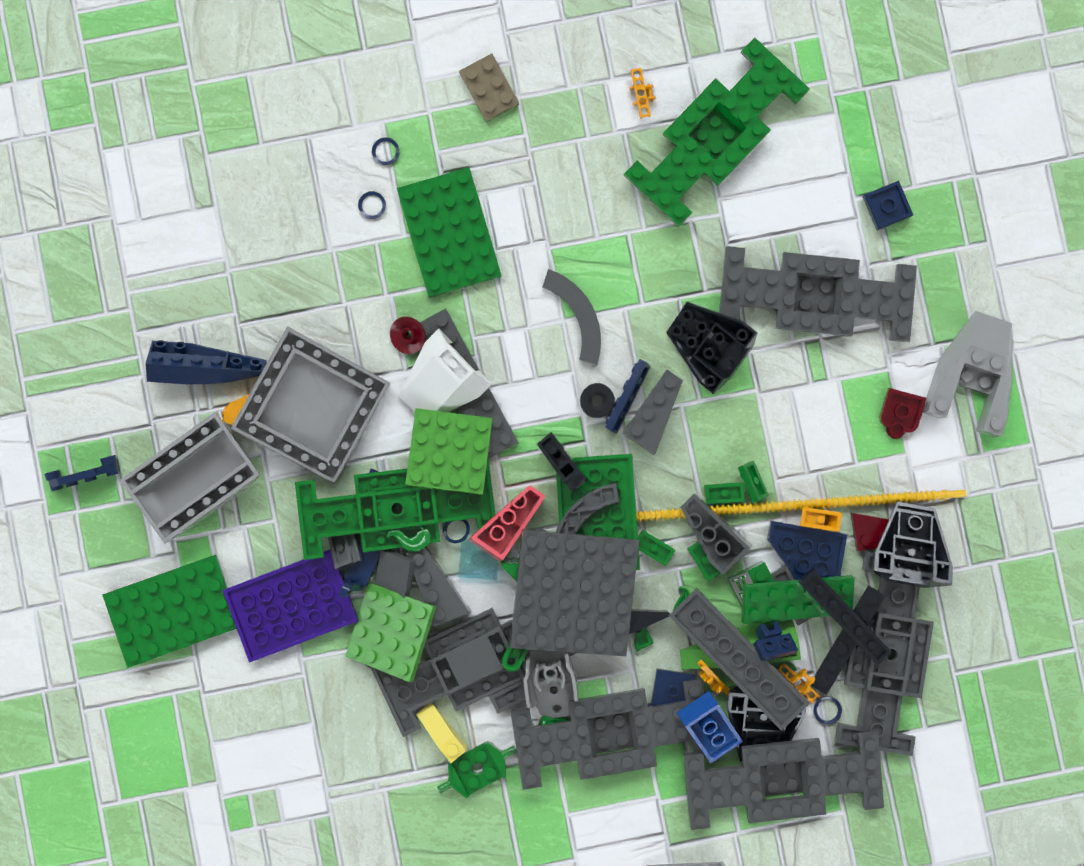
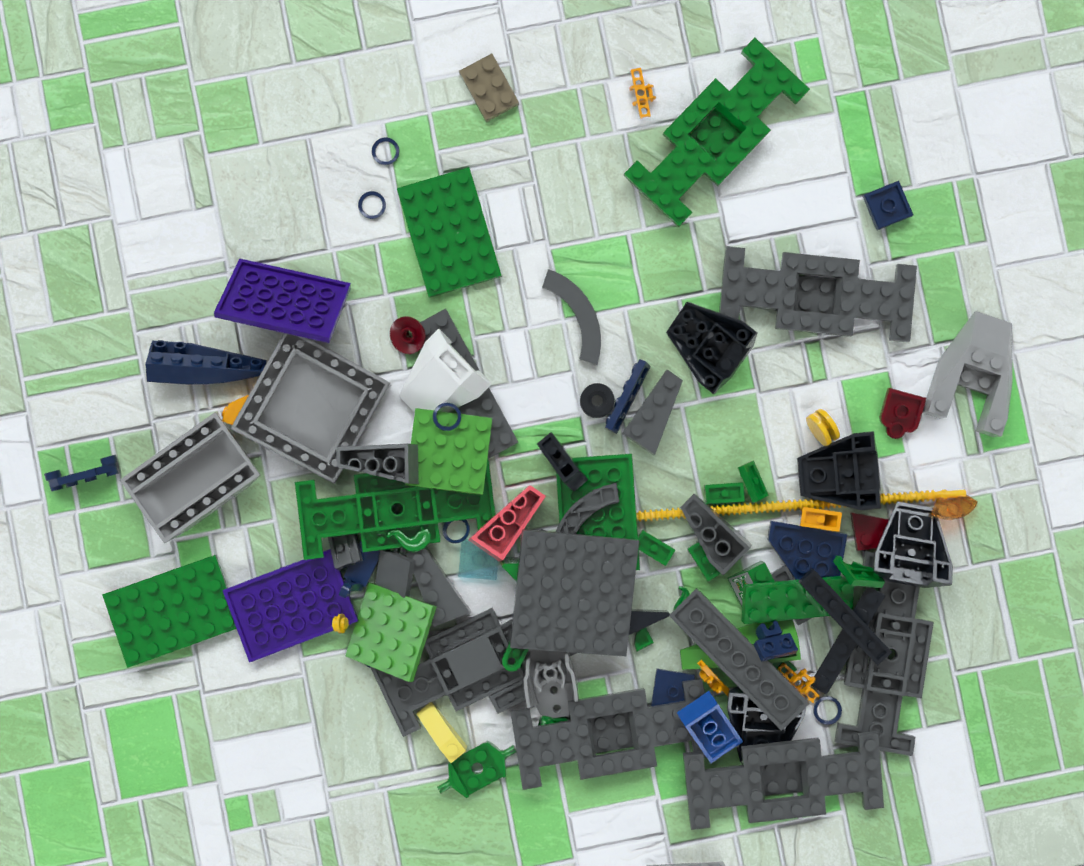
none -> dark purple plate [214,258,351,343]
none -> yellow plate [332,614,349,634]
none -> dark grey wedge [336,443,419,484]
none -> dark blue piece [433,403,461,431]
none -> black wedge [797,431,881,510]
none -> yellow head [806,409,840,446]
none -> green wing [833,555,885,588]
none -> clear orange tile [931,495,978,520]

